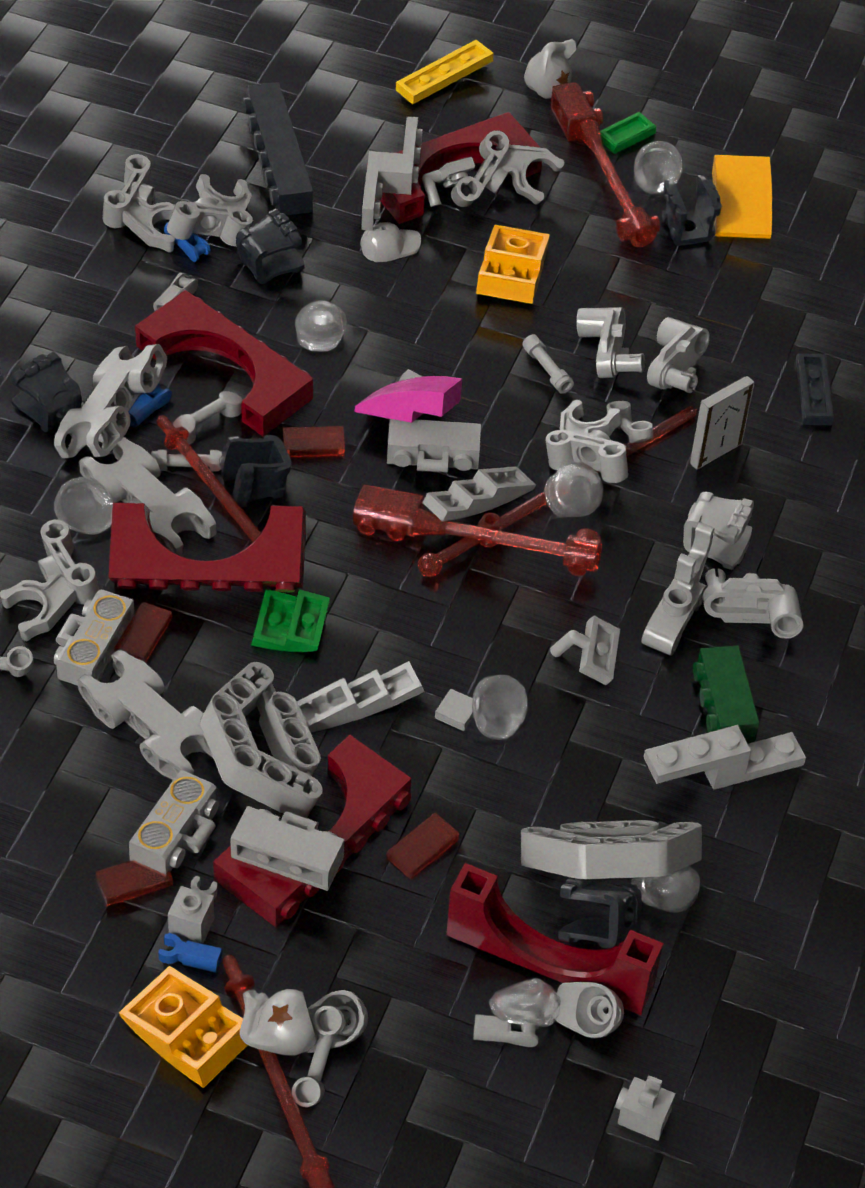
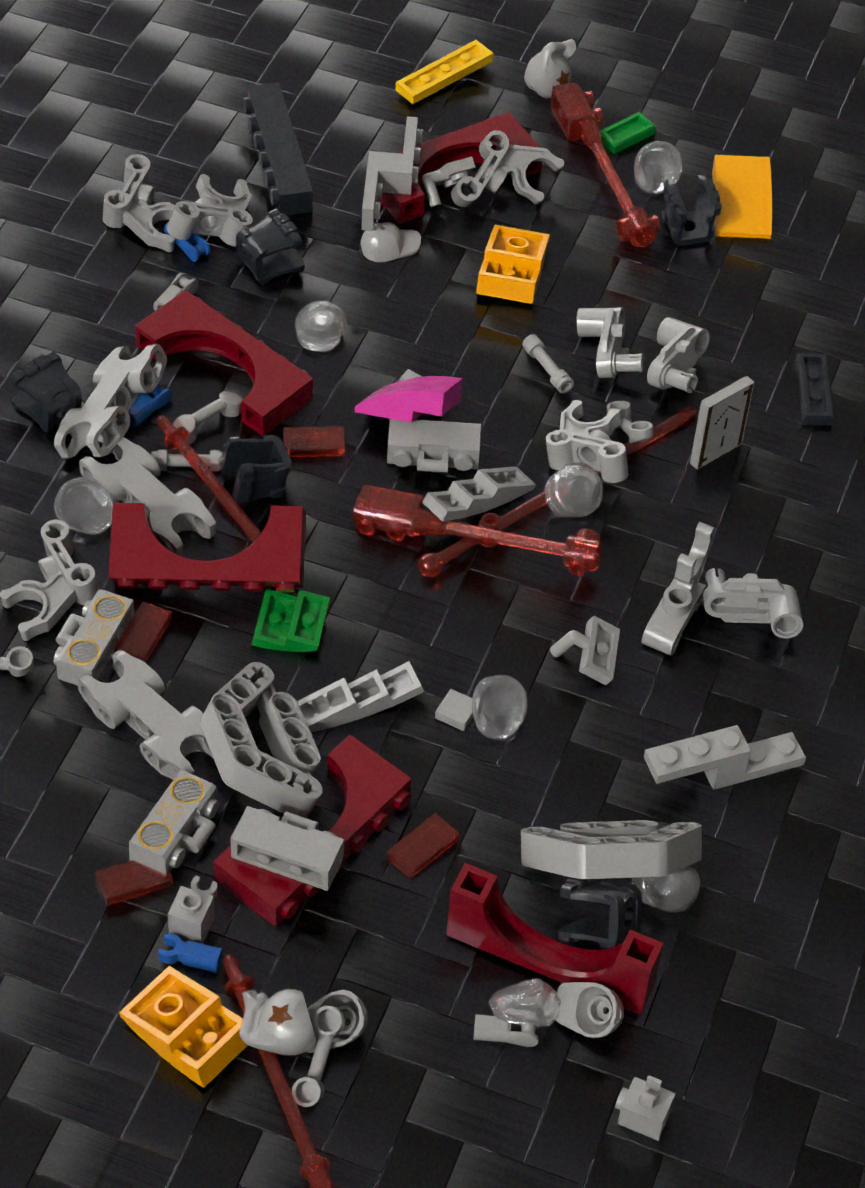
light grey piece [683,492,754,570] -> none
dark green brick [693,645,759,743] -> none

